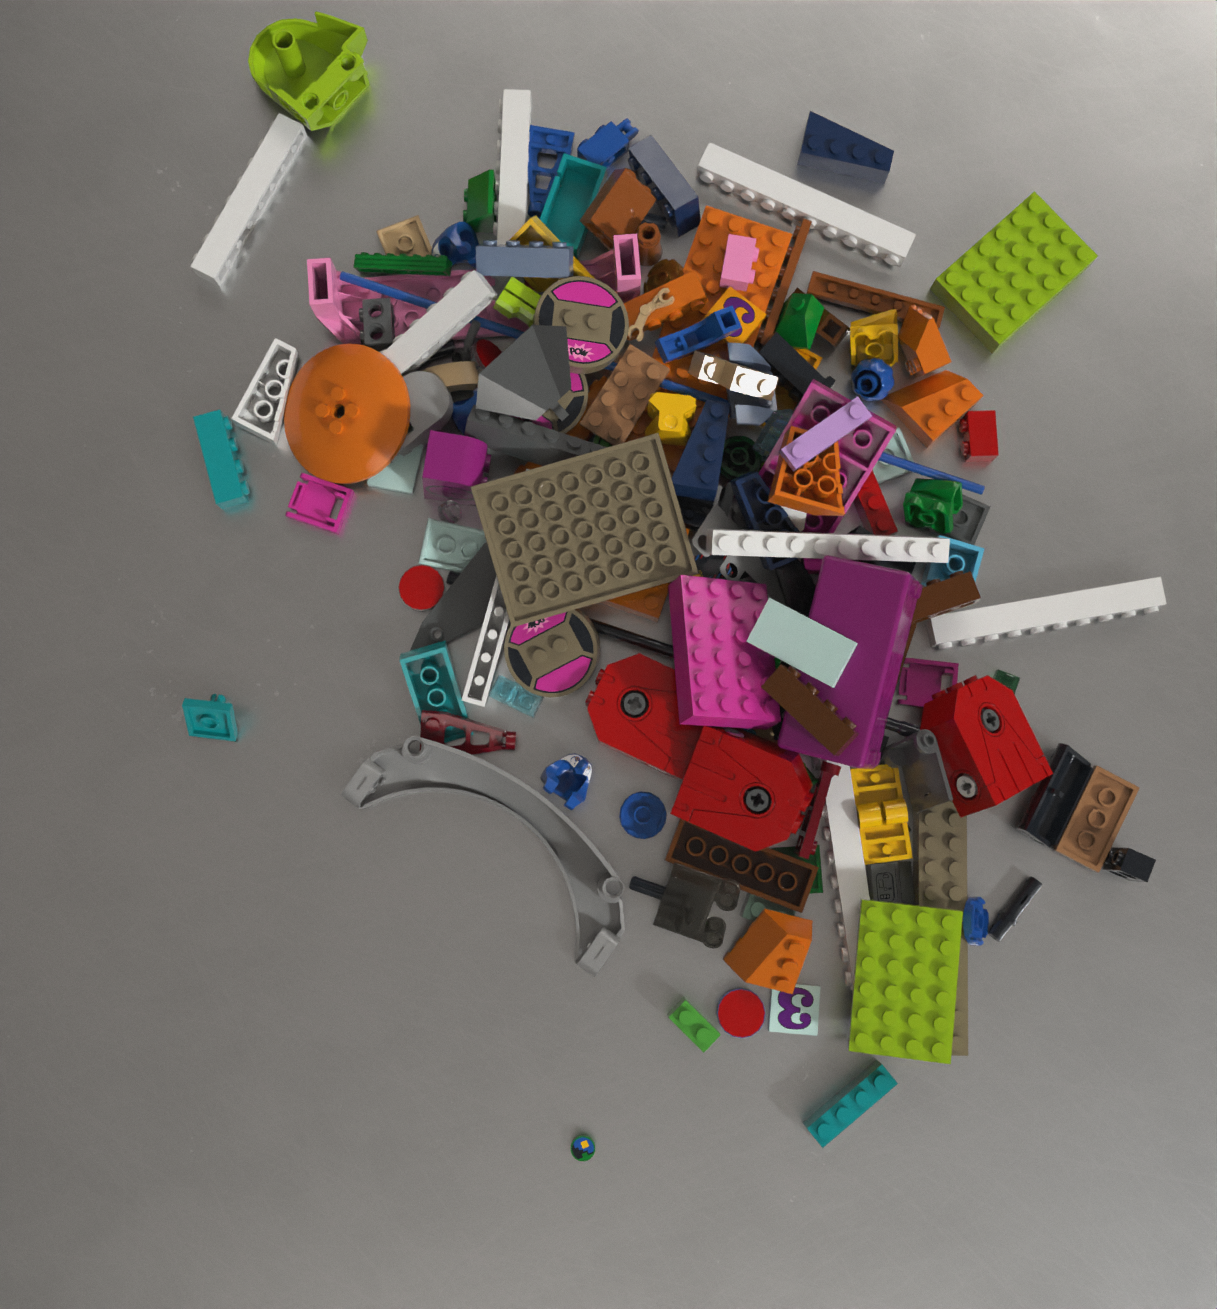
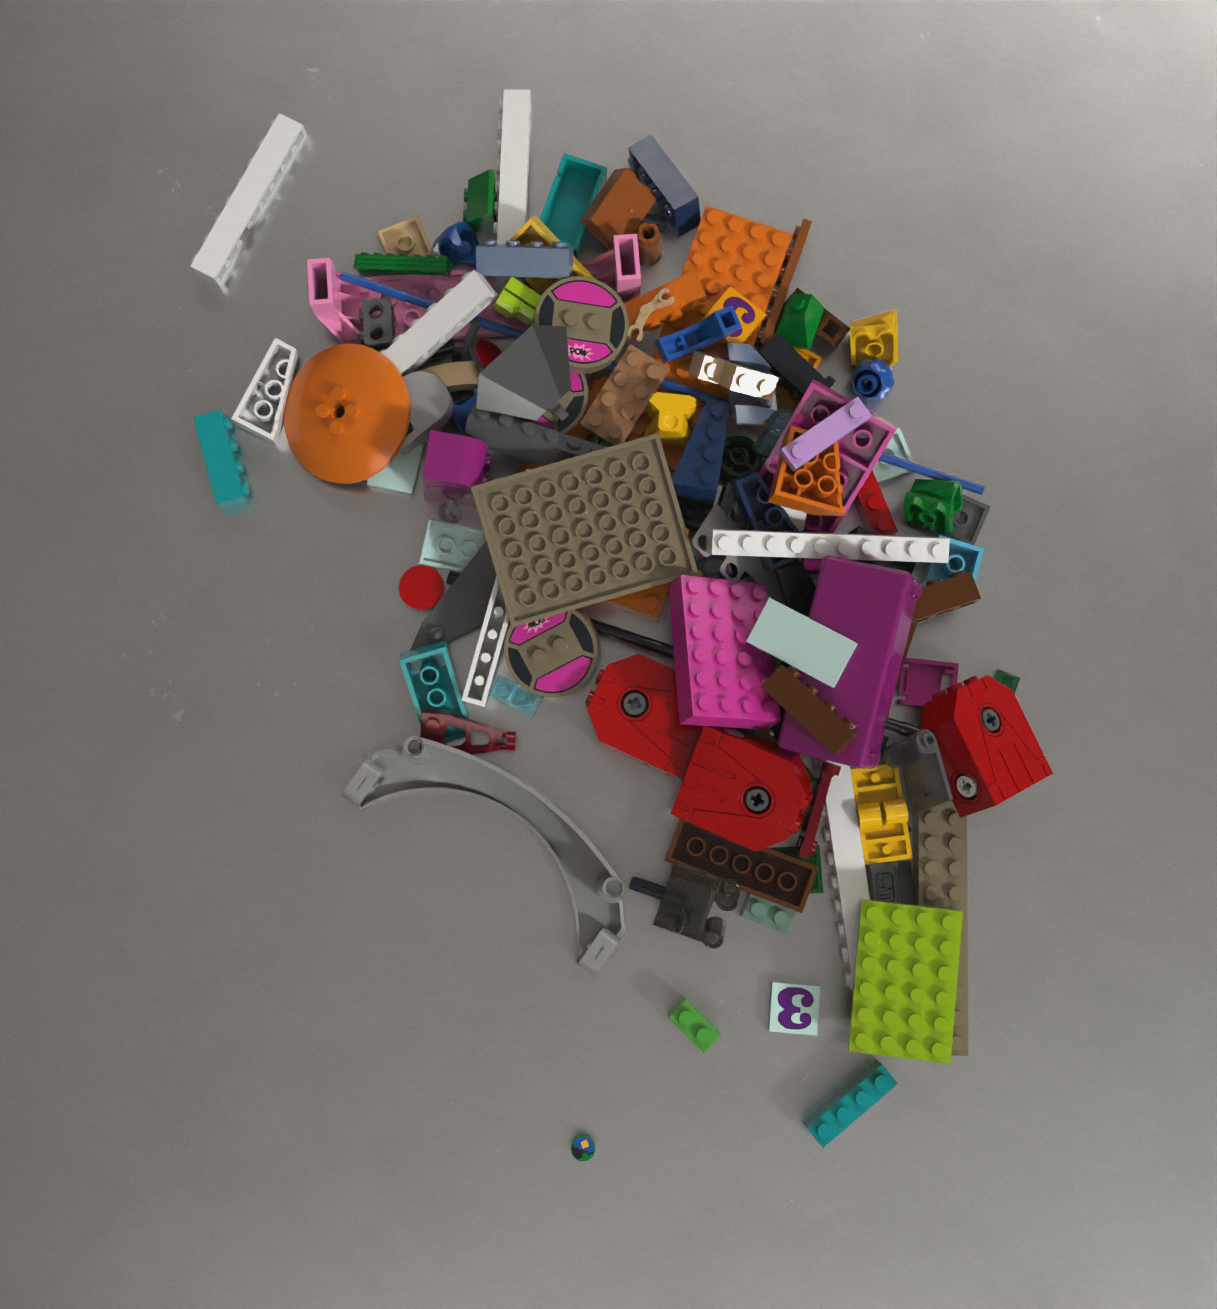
teal tile [182,694,238,742] -> none
lime animal [248,11,370,131] -> none
dark pink container [285,473,354,535] -> none
blue plate [528,125,575,219] -> none
blue piece [540,753,592,810] -> none
blue brick [577,118,639,168] -> none
blue tile [619,791,667,839] -> none
pearl gold tile [643,259,684,293] -> none
white brick [696,142,916,267] -> none
red tile [717,988,765,1038] -> none
bright pink brick [719,234,759,291] -> none
orange wedge [723,909,813,994] -> none
dark blue wedge [797,111,894,184] -> none
dark orange plate [806,271,945,330] -> none
orange wedge [881,370,984,448] -> none
orange wedge [898,304,952,379] -> none
white brick [925,577,1167,650] -> none
lime brick [930,191,1098,354] -> none
red brick [959,410,999,462] -> none
blue tile [963,897,989,946] -> none
black pin [988,876,1043,942] -> none
black container [1017,743,1093,848] -> none
medium nougat plate [1053,765,1139,873] -> none
black brick [1103,847,1156,882] -> none

